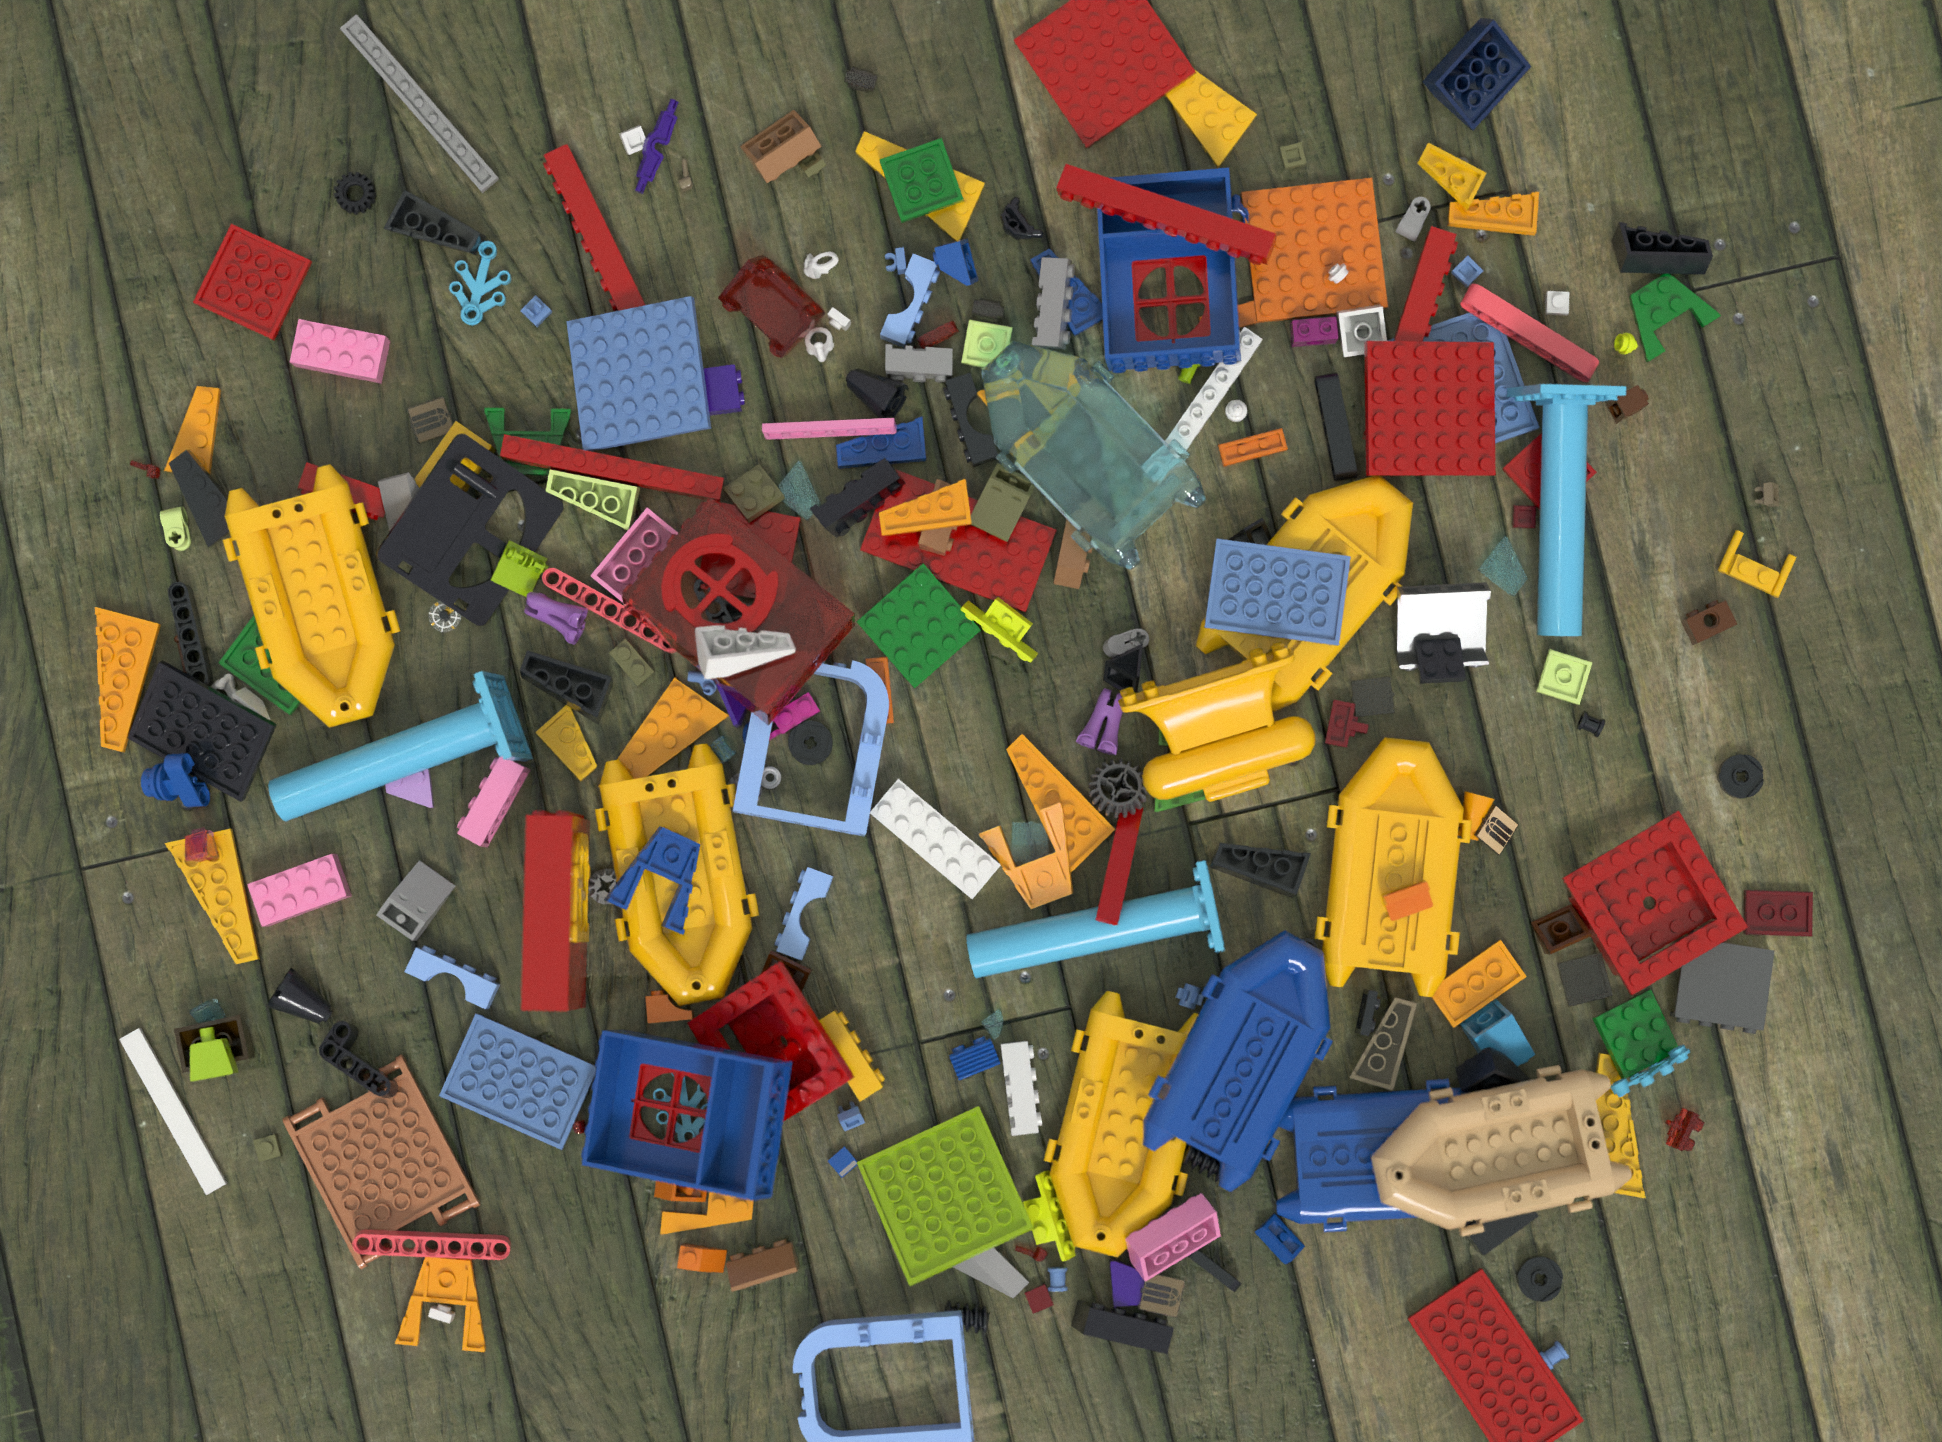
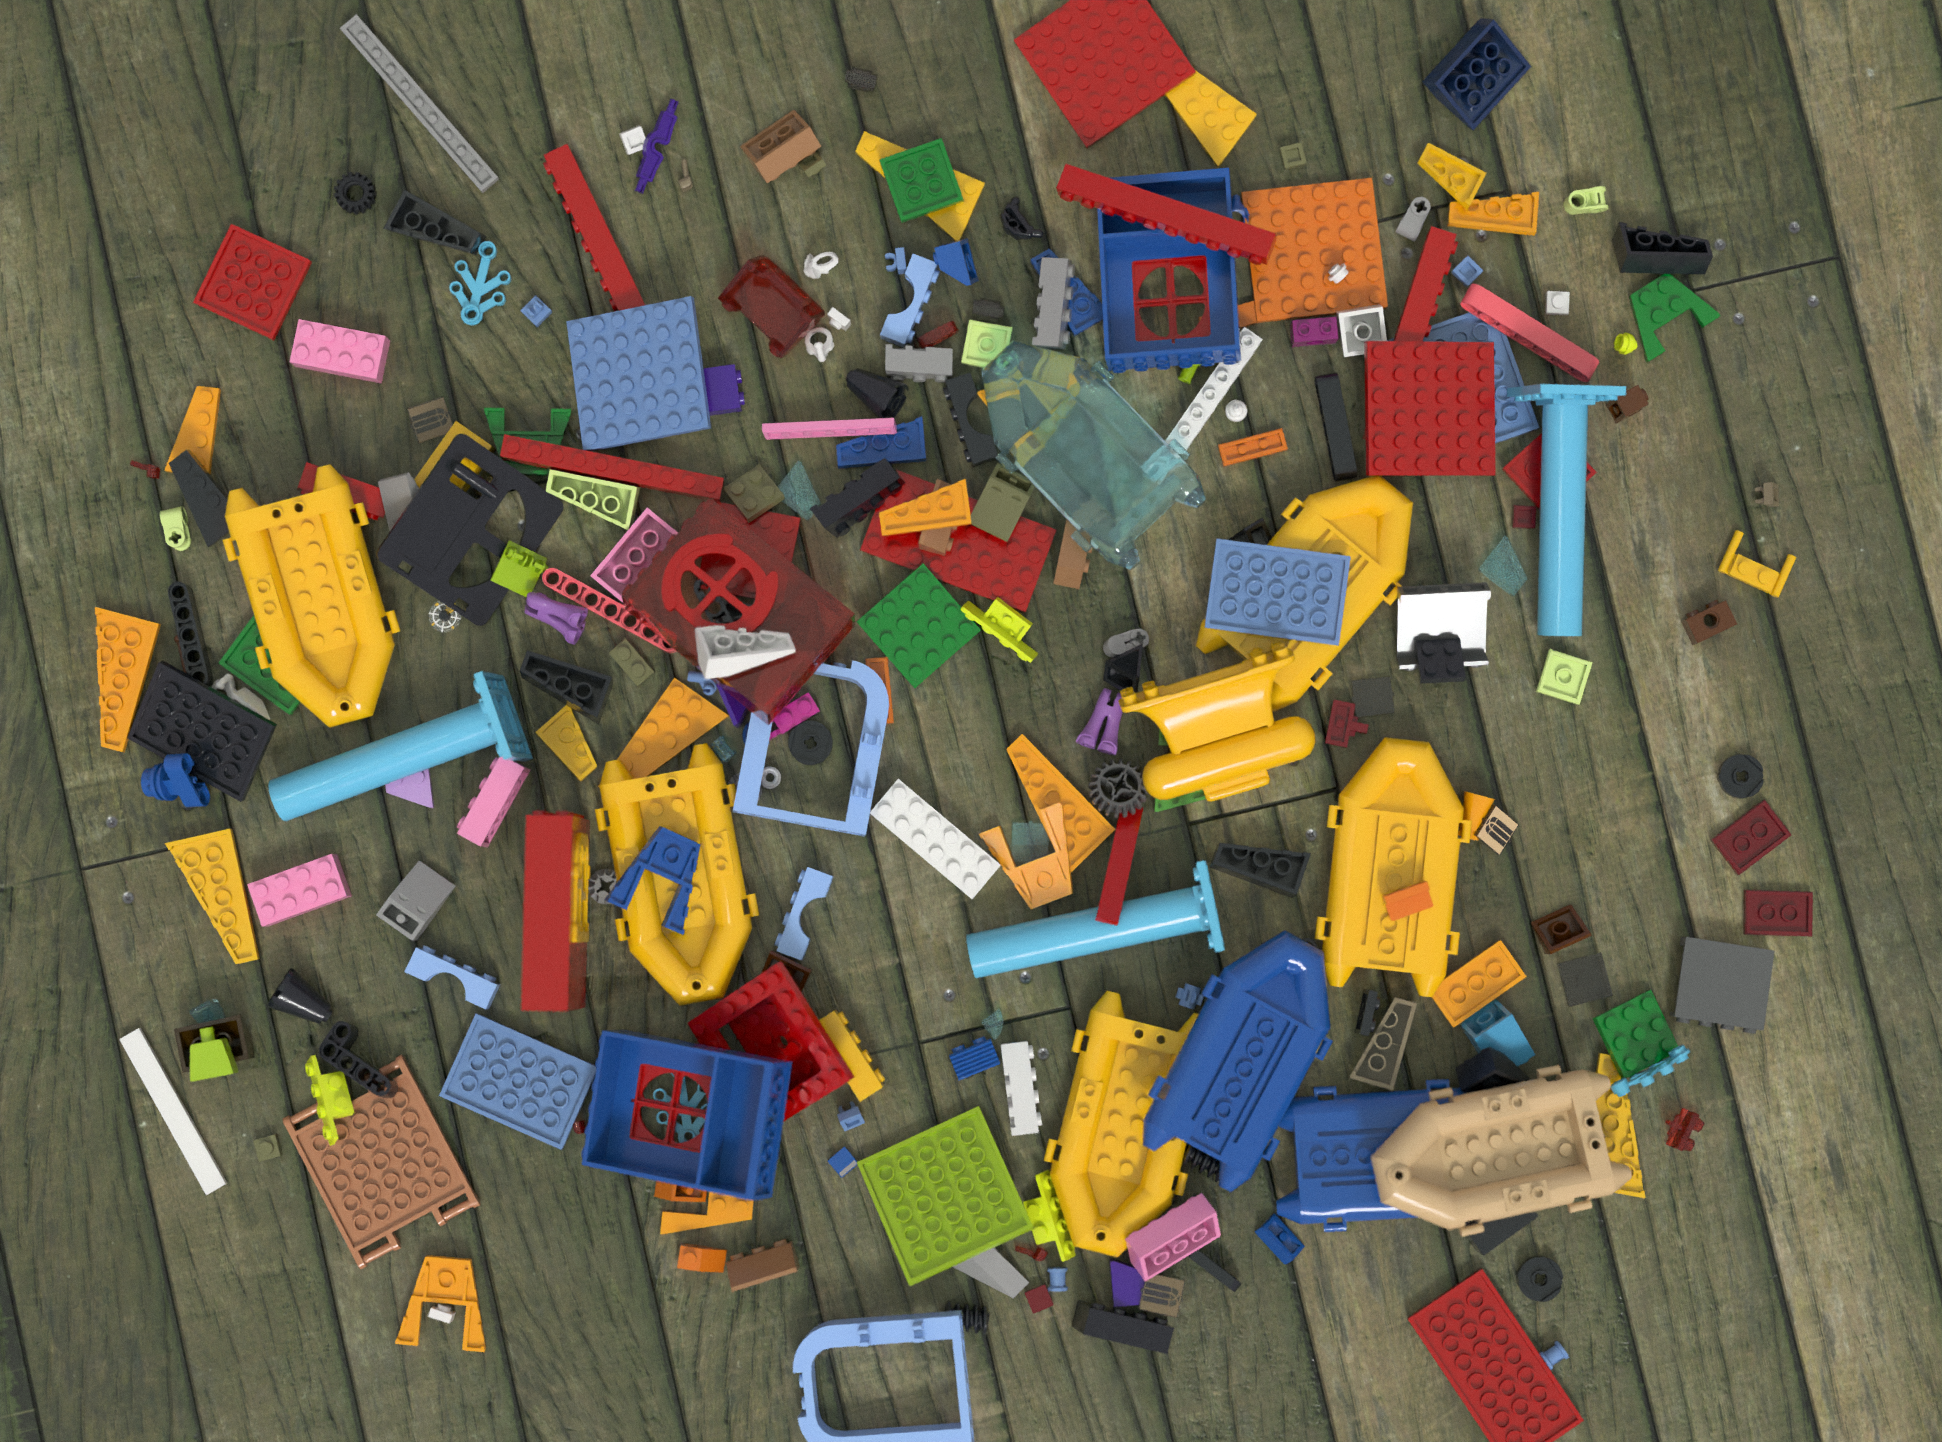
clear pink slope [185,828,219,863] -> none
coral beam [352,1229,511,1260] -> none
orange arch [645,990,694,1023] -> none
red piece [1562,811,1748,995] -> none
black bush [1576,711,1605,738] -> none
none -> neon yellow bracket [305,1055,354,1145]
none -> yellowish green piece [1563,186,1609,215]
none -> dark red tile [1710,799,1791,875]

